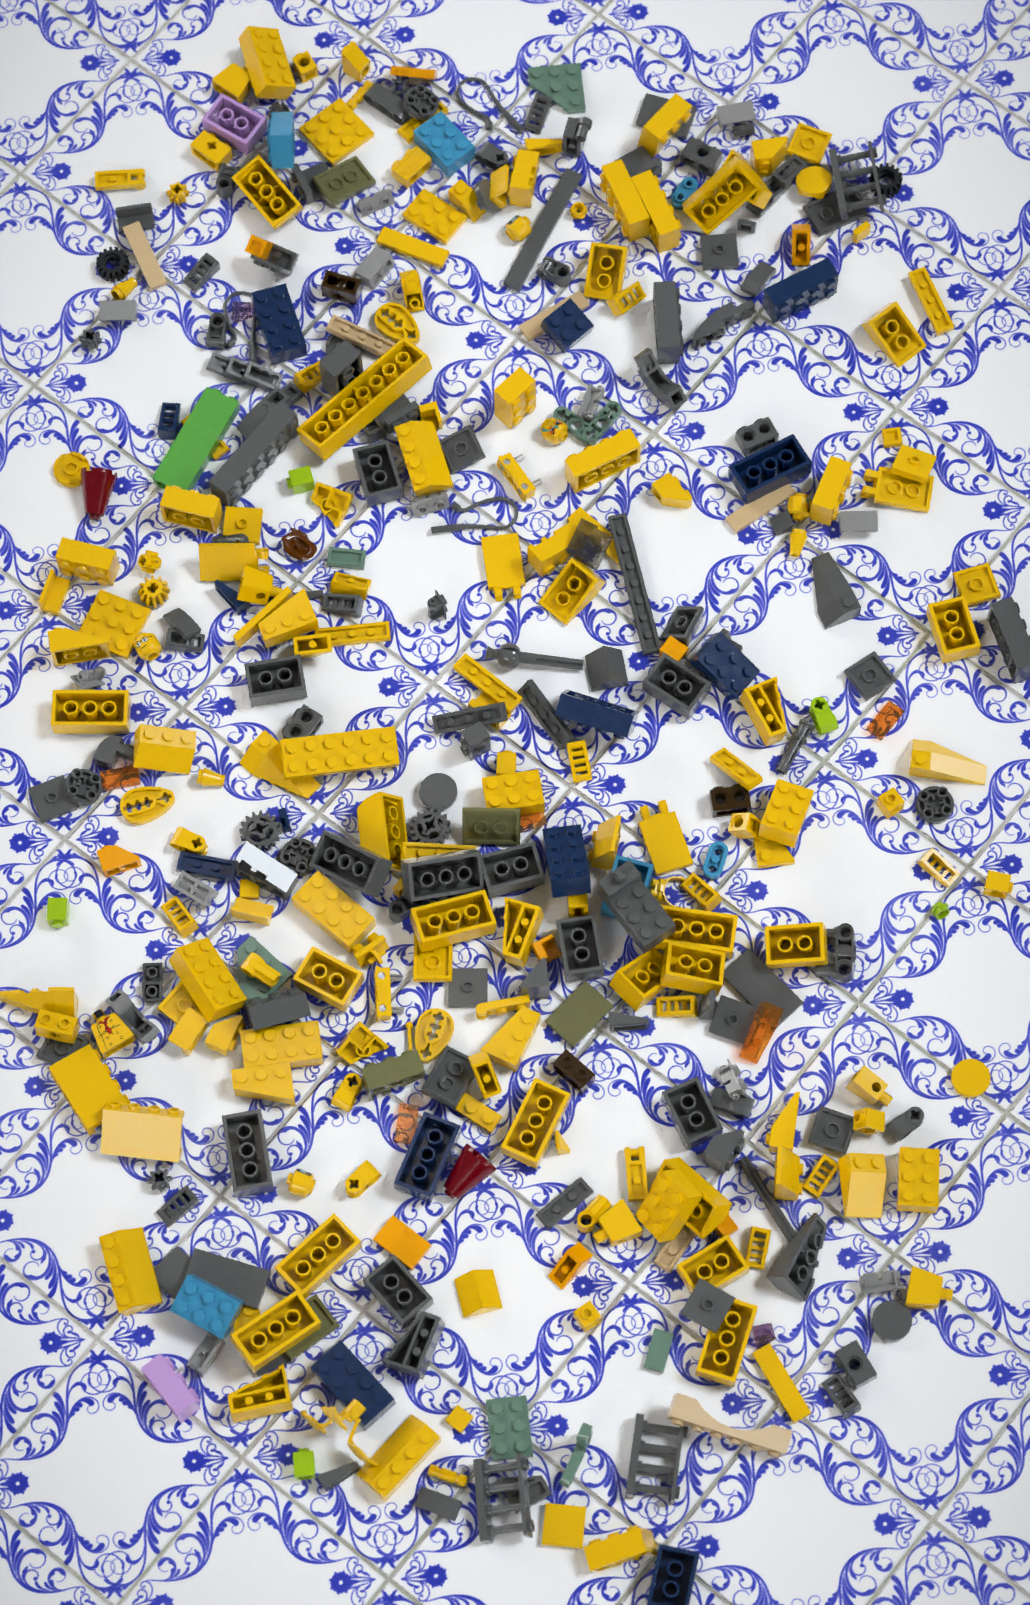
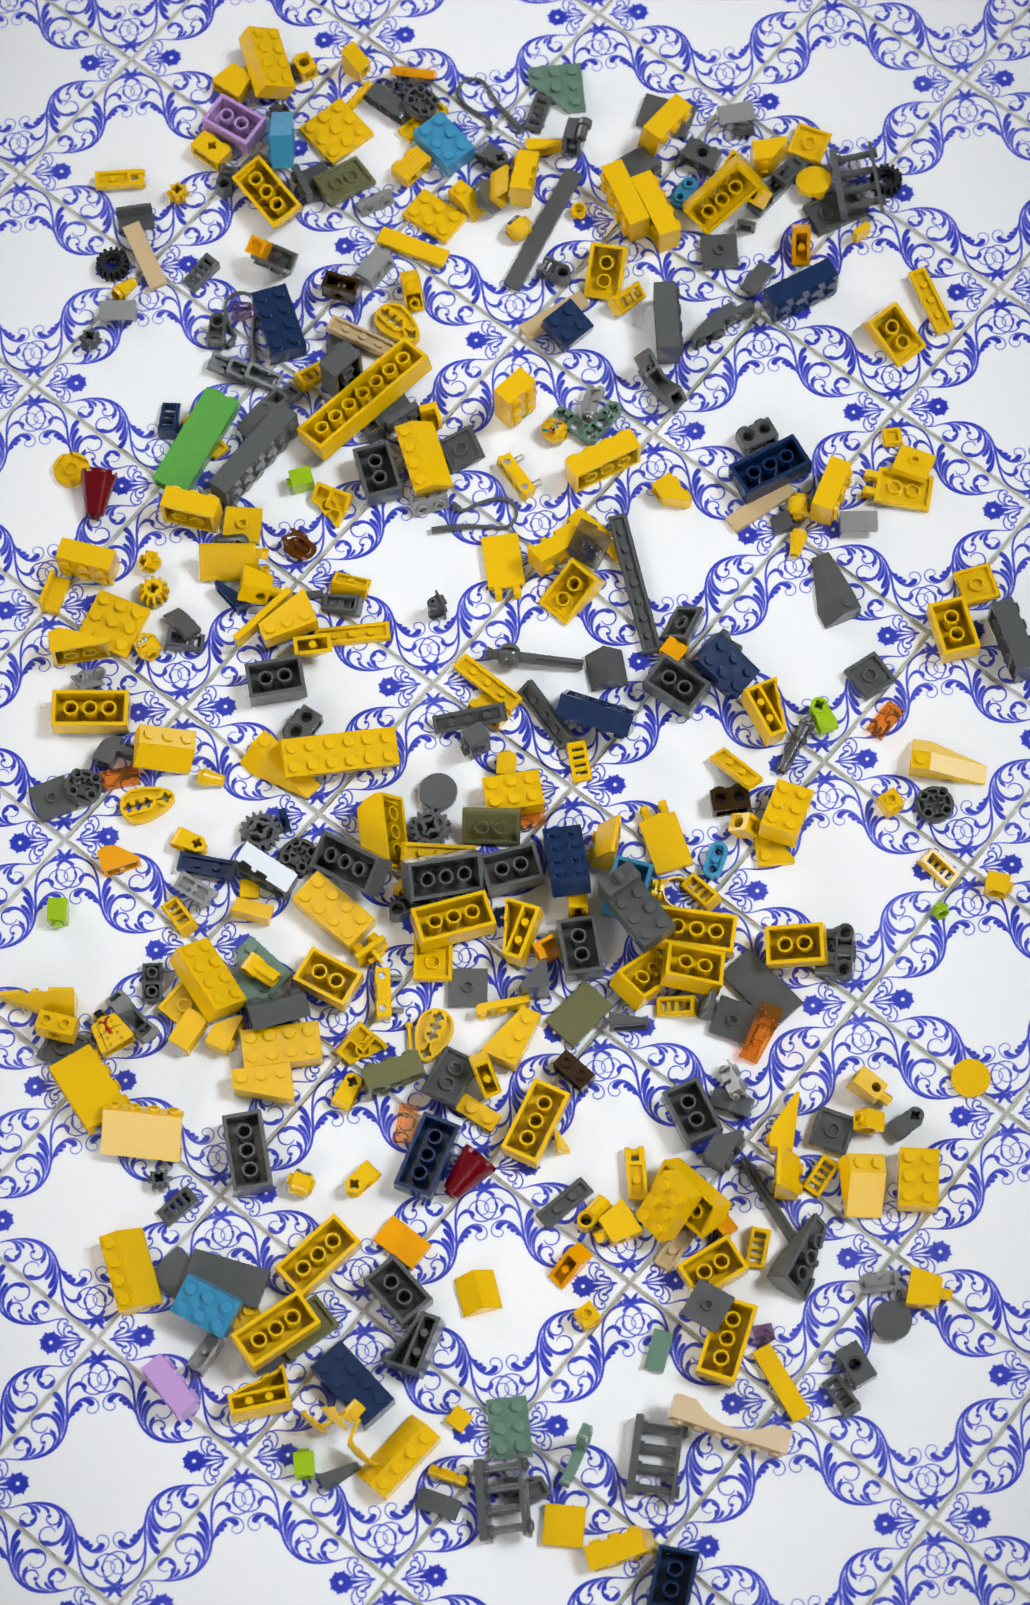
sand green tile [327,547,366,570] -> none

